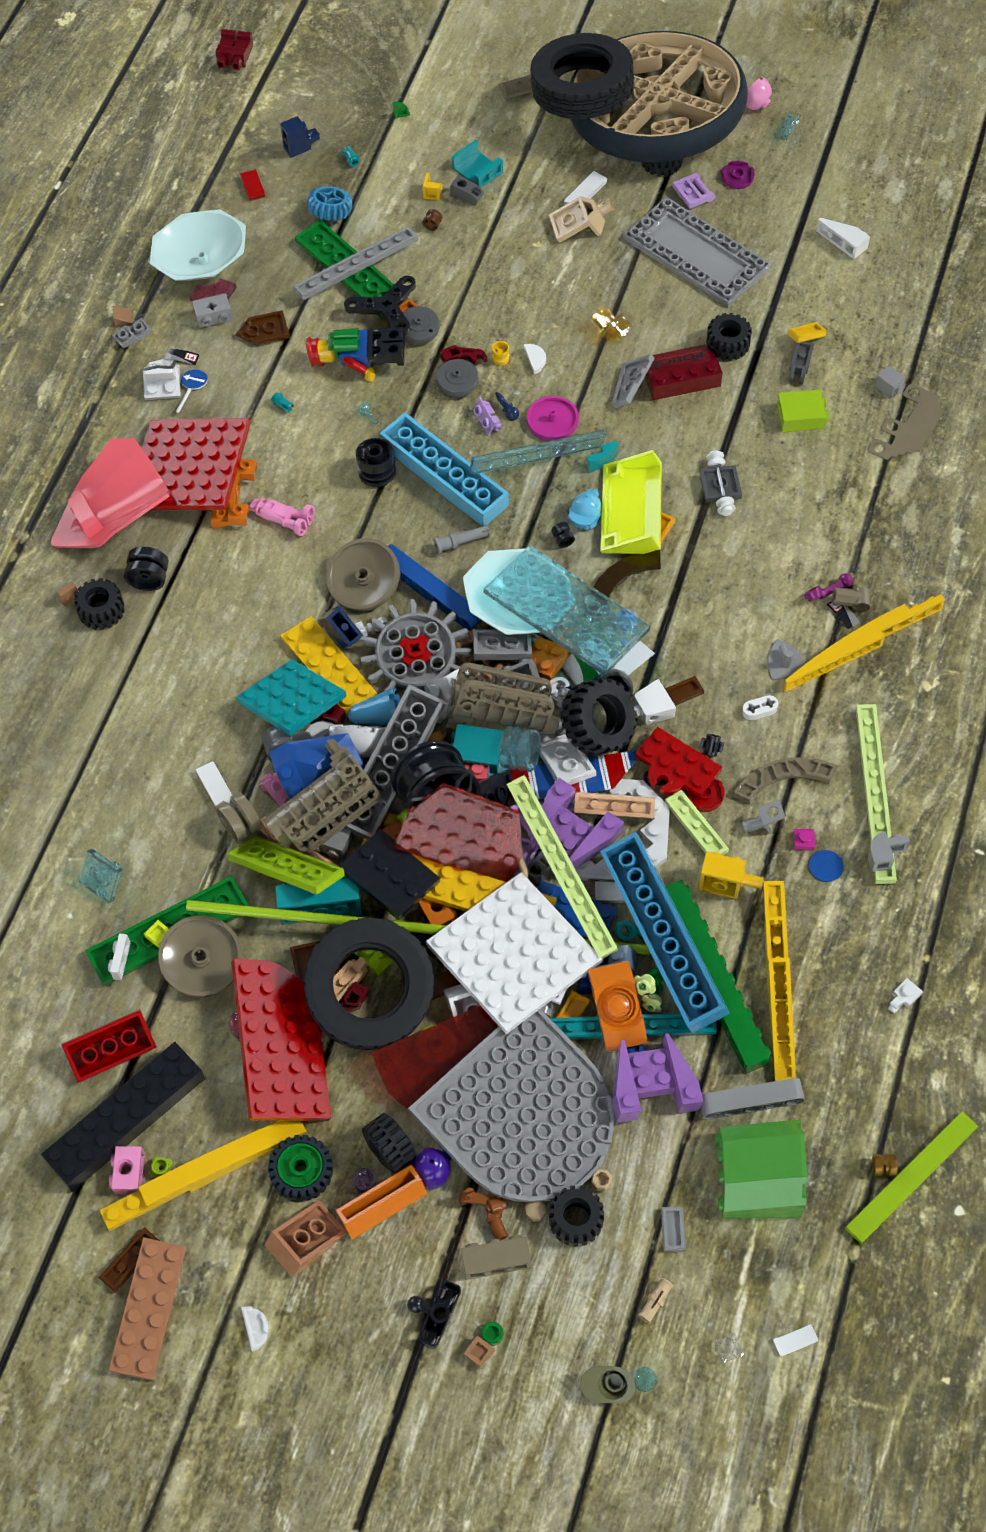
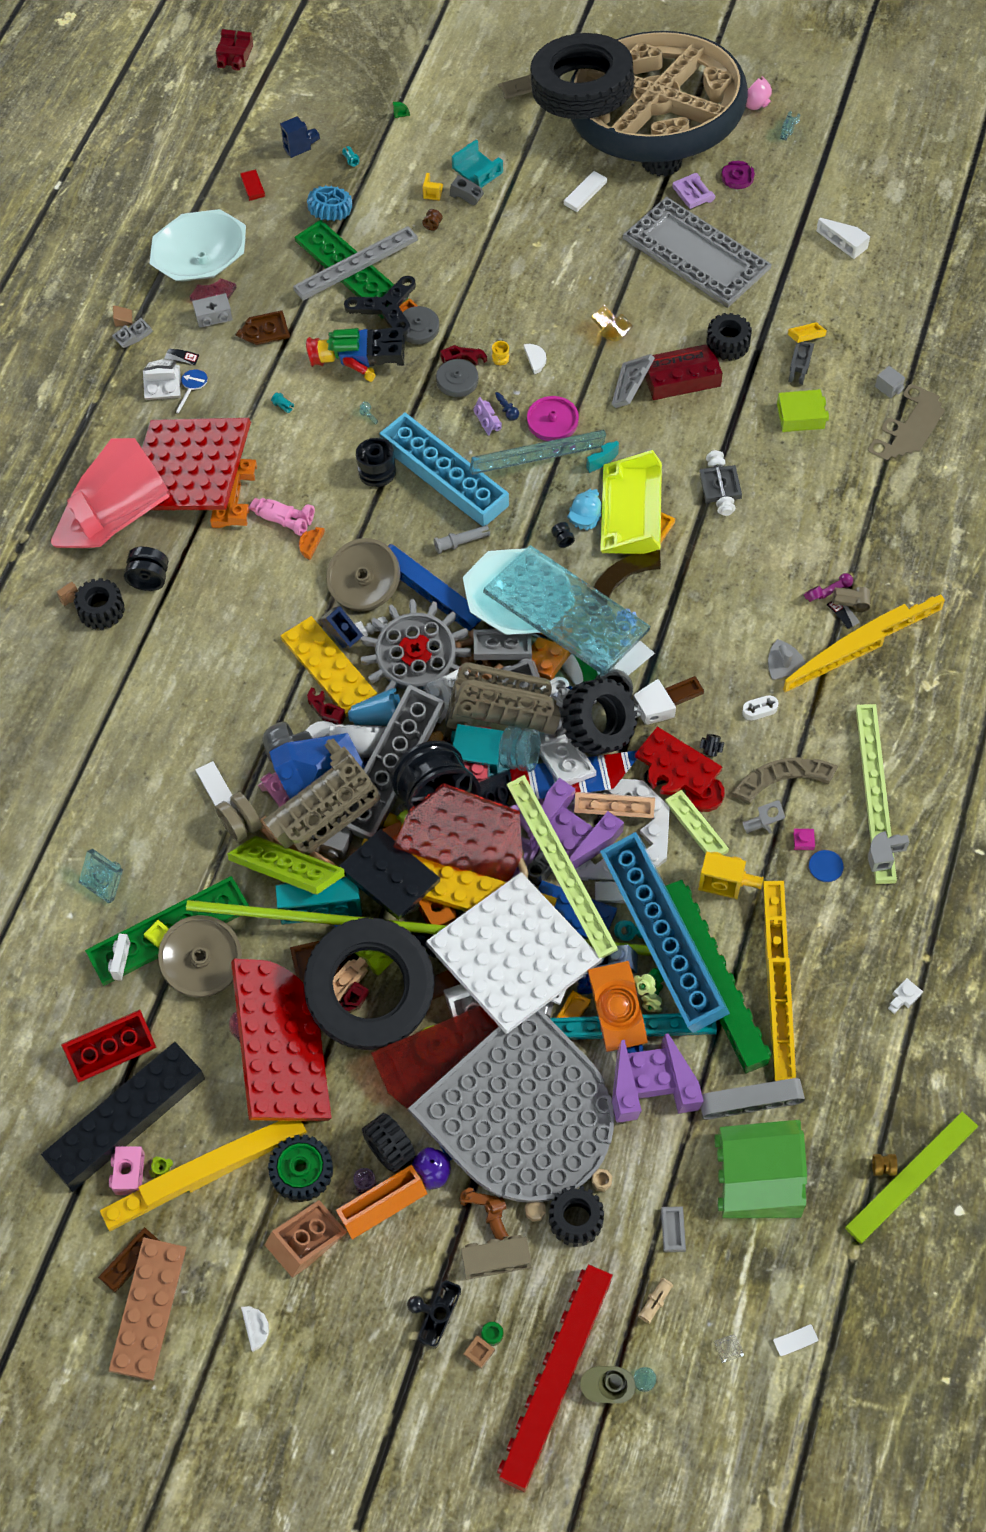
teal plate [236,659,346,736] -> none
tan plate [549,196,615,243] -> none
none -> orange tile [299,527,325,560]
none -> red brick [497,1264,613,1492]

